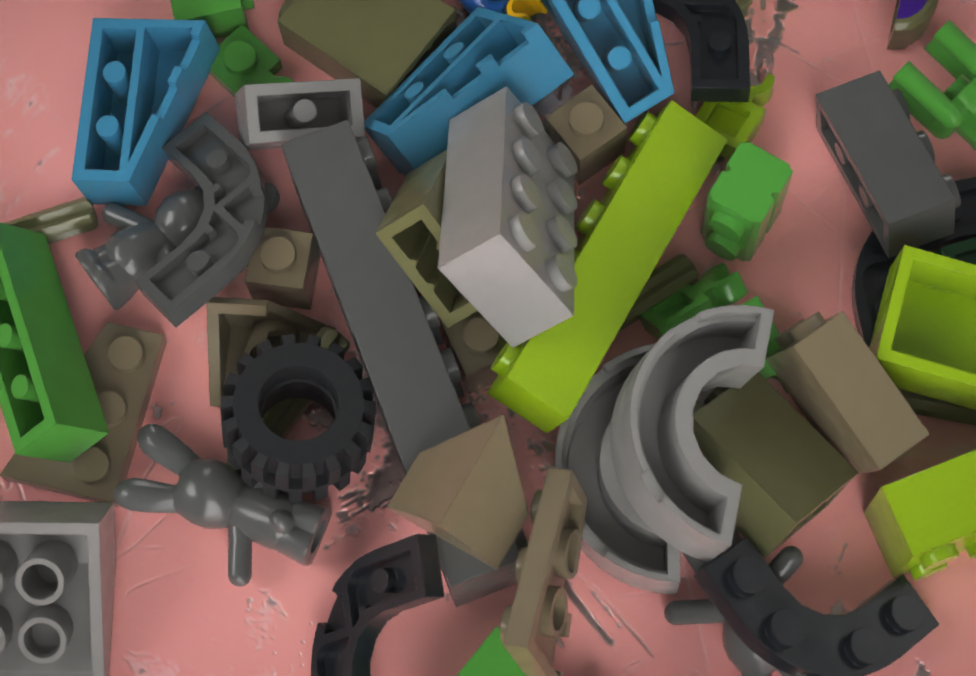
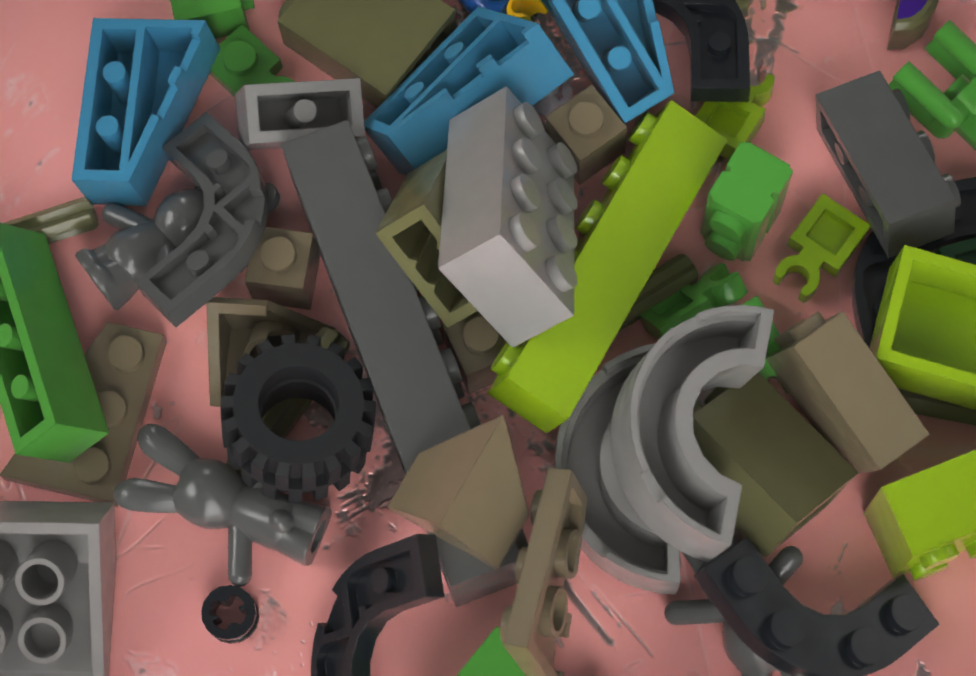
none -> black bush [201,585,260,644]
none -> lime plate [773,193,871,303]

